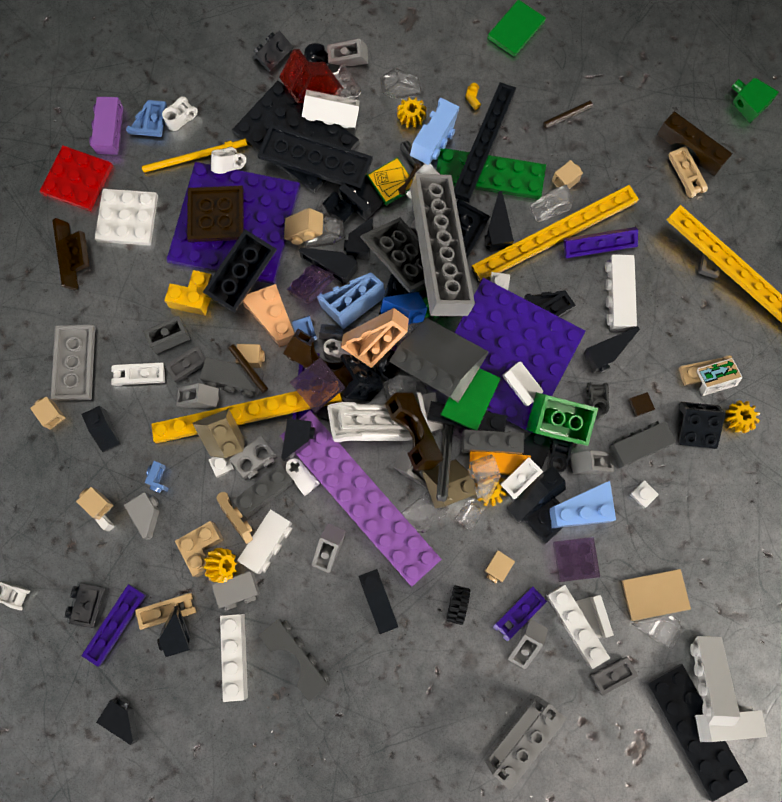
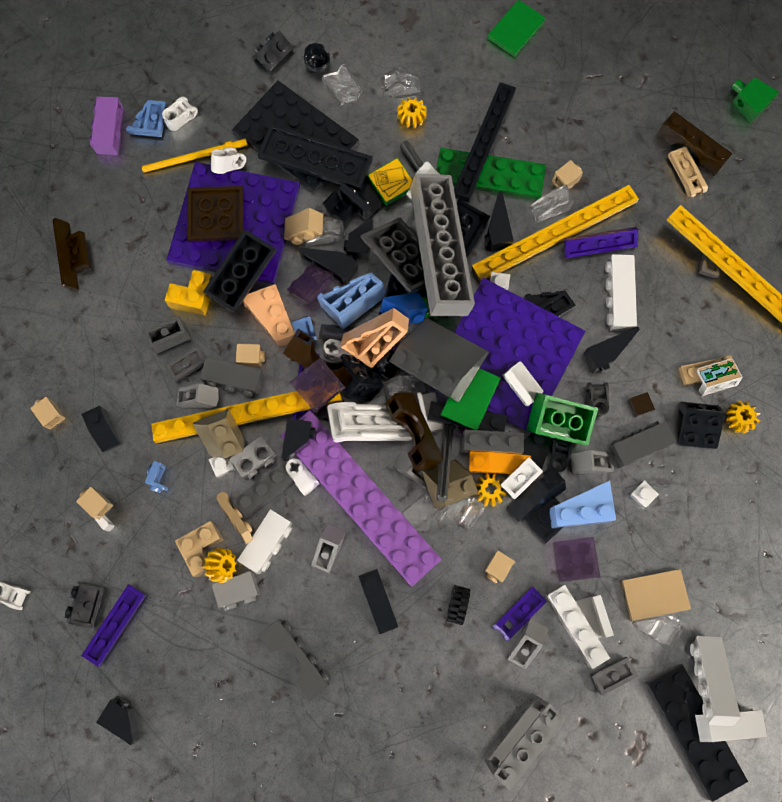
red plate [40,145,113,212] -> none
light grey plate [51,325,95,401] -> none
white plate [95,189,158,246] -> none
white plate [111,363,165,386] -> none
light grey slope [124,492,159,540] -> none
tan plate [135,593,196,630] -> none
black slope [157,605,191,657] -> none
white brick [220,614,248,702] -> none
dark brown bar [228,344,268,393] -> none
clear red bracket [279,49,344,103] -> none
white brick [302,89,360,128] -> none
light grey slope [327,39,368,66] -> none
dark brown hinge [398,162,421,195] -> none
light blue wedge [410,97,460,165] -> none
yellow arm [465,83,481,110] -> none
clear slope [468,454,501,503] -> none
dark brown bar [543,101,593,128] -> none

